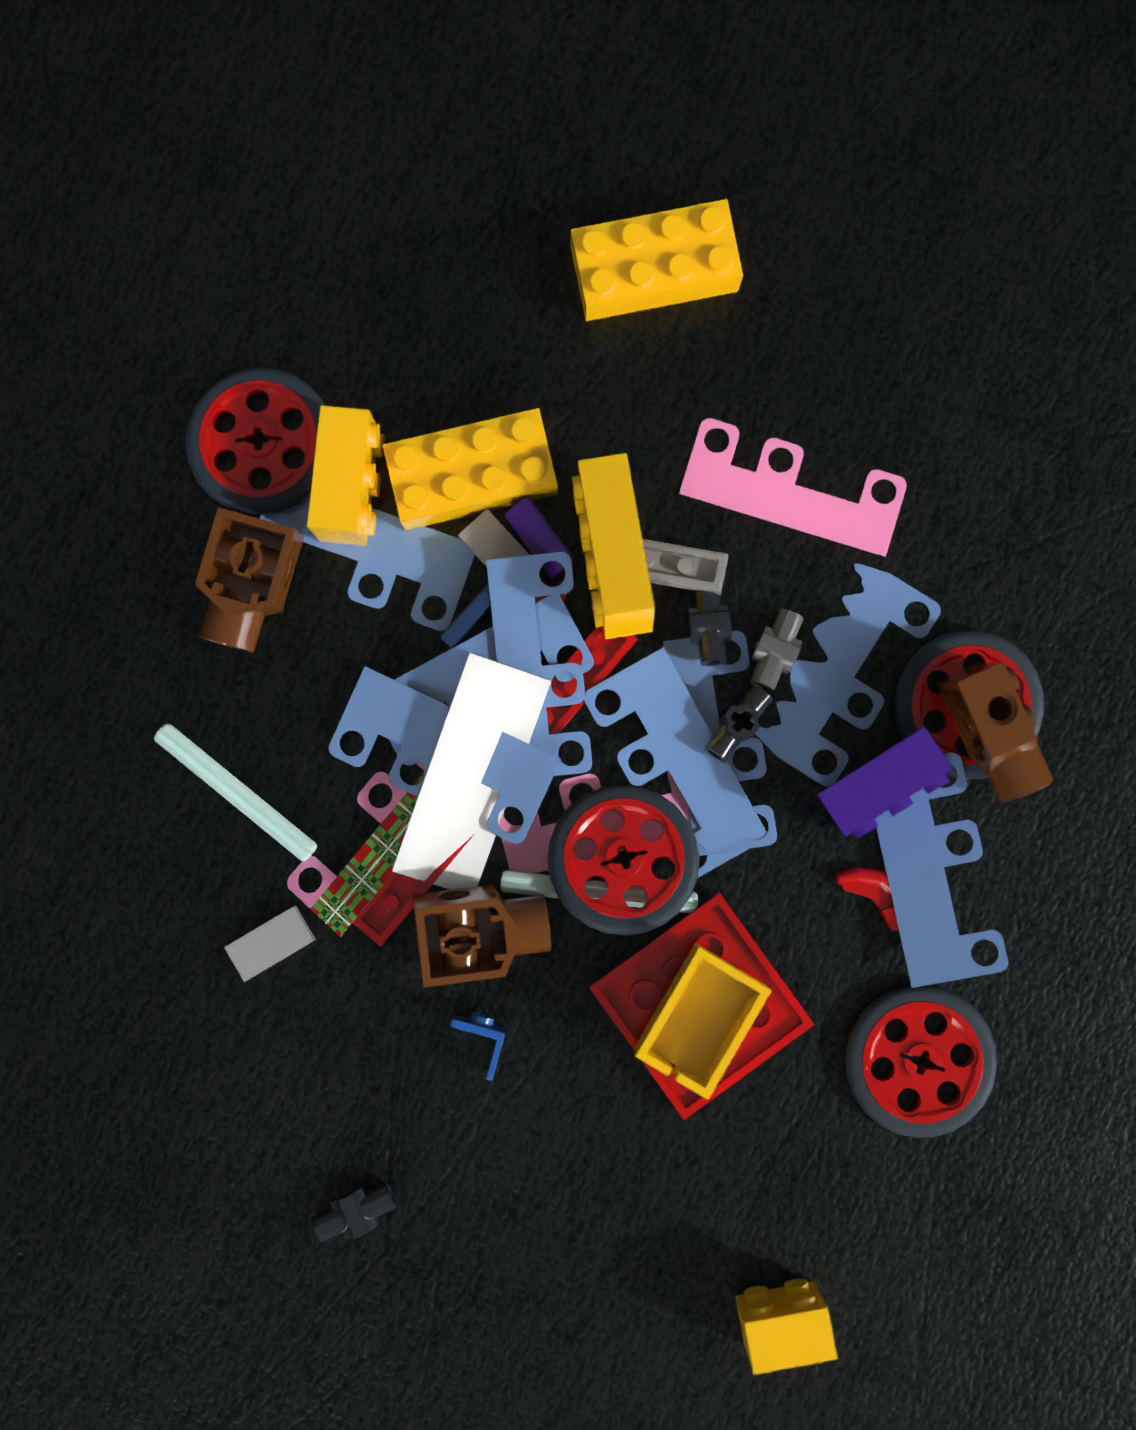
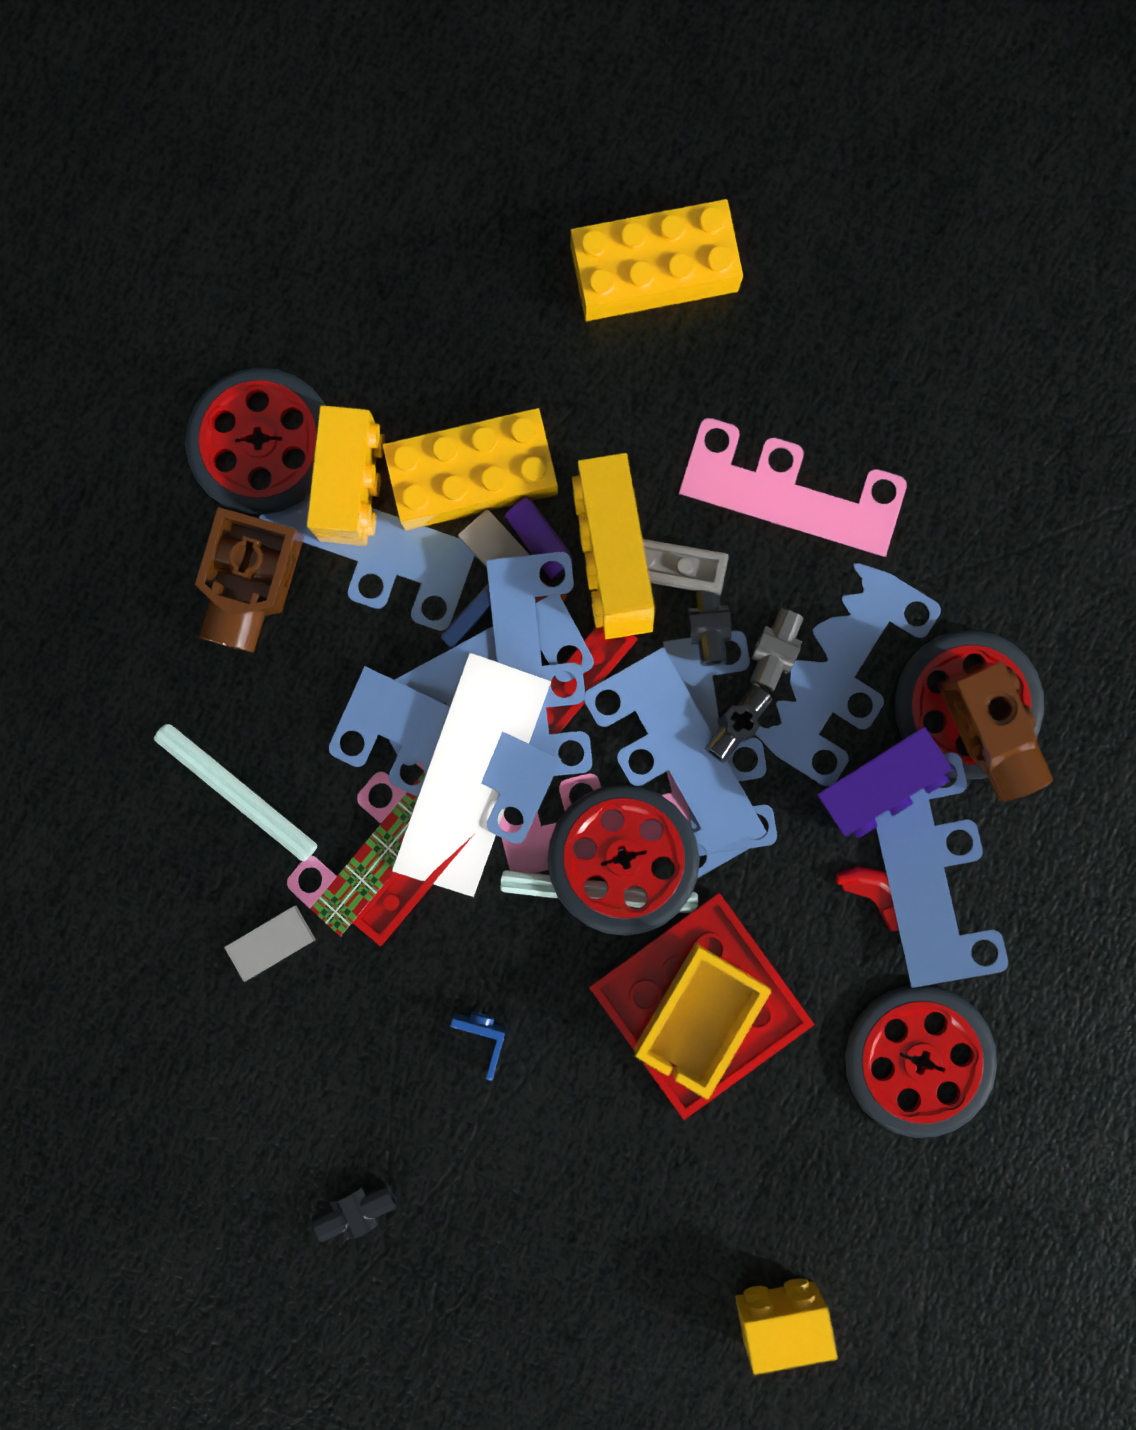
reddish brown brick [413,885,551,988] -> none

